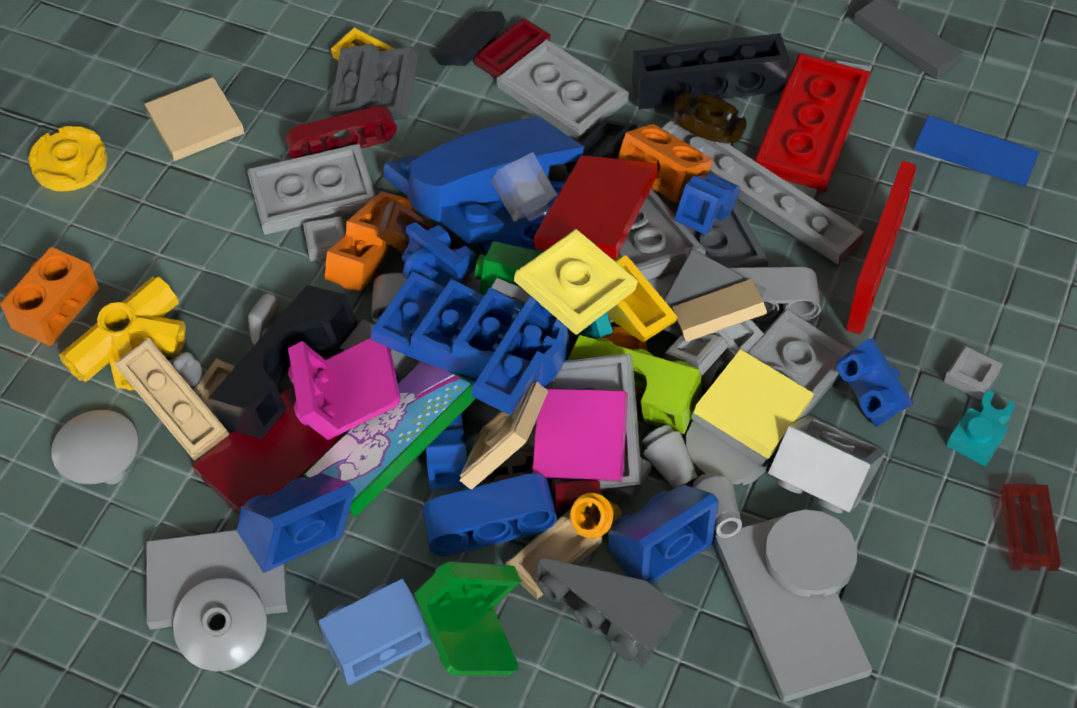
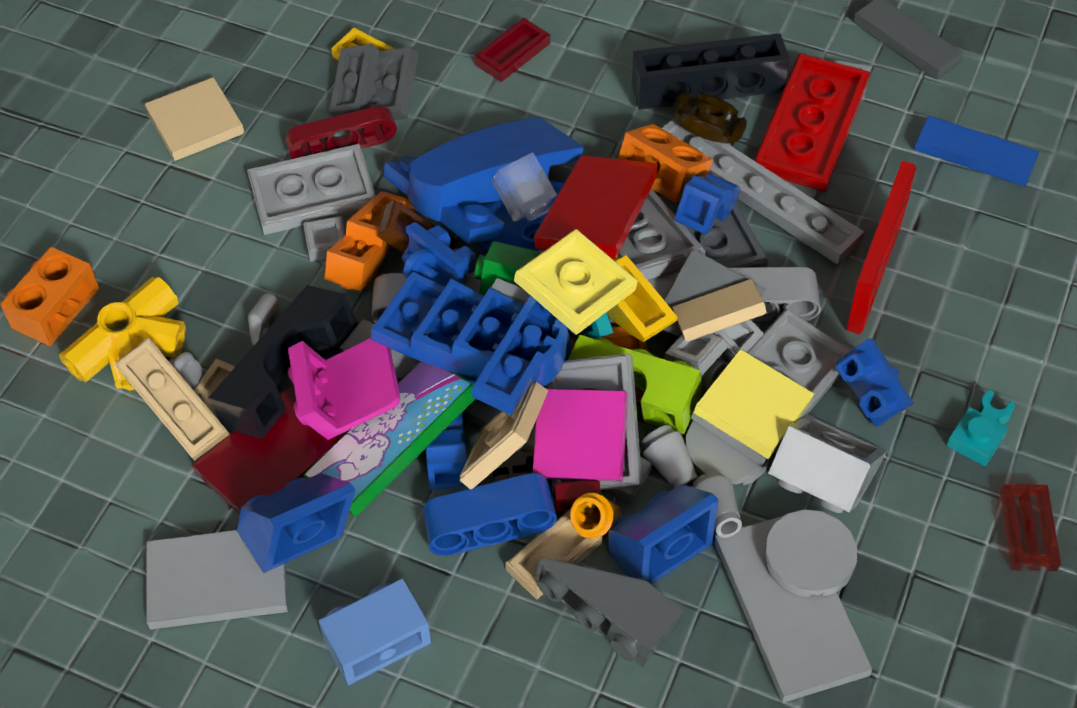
yellow tile [28,126,108,191] -> none
light grey dish [51,410,139,484] -> none
light grey dish [173,578,267,672] -> none
green bracket [414,560,522,676] -> none
black tile [434,11,506,66] -> none
light grey tile [496,39,629,142] -> none
black tile [565,119,638,173] -> none
light grey tile [944,345,1003,400] -> none

